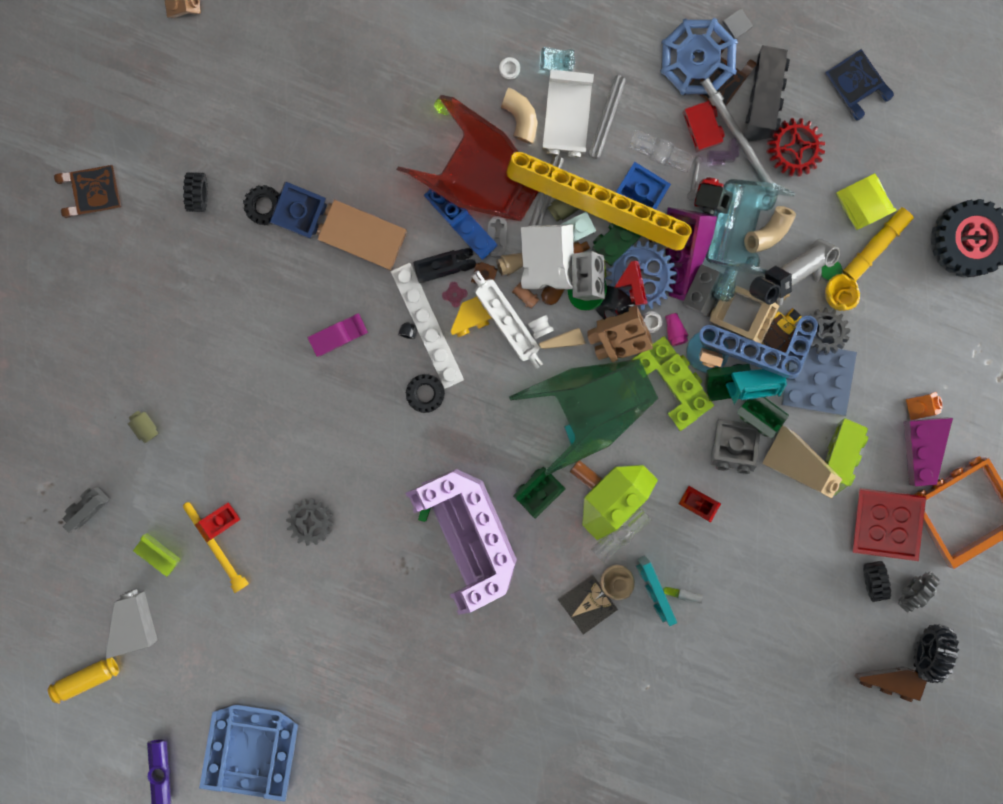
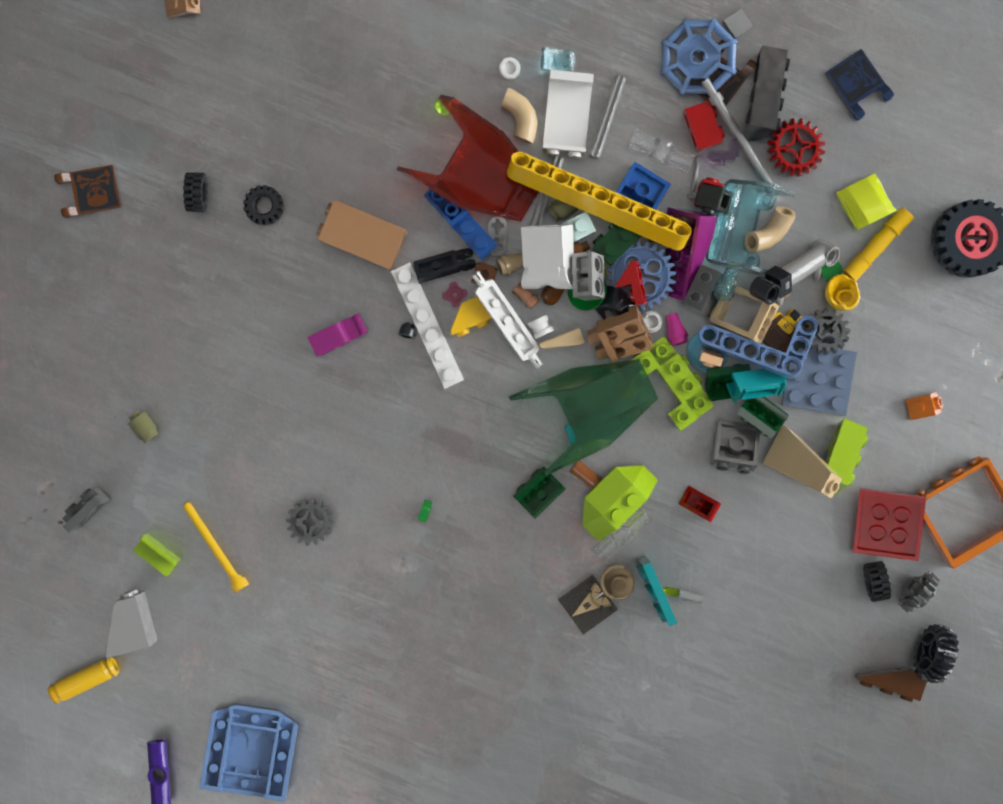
red slope [195,502,240,542] -> none
dark blue plate [269,182,327,239] -> none
lavender wedge [405,469,517,615] -> none
black tyre [406,374,445,413] -> none
magenta wedge [904,417,953,486] -> none

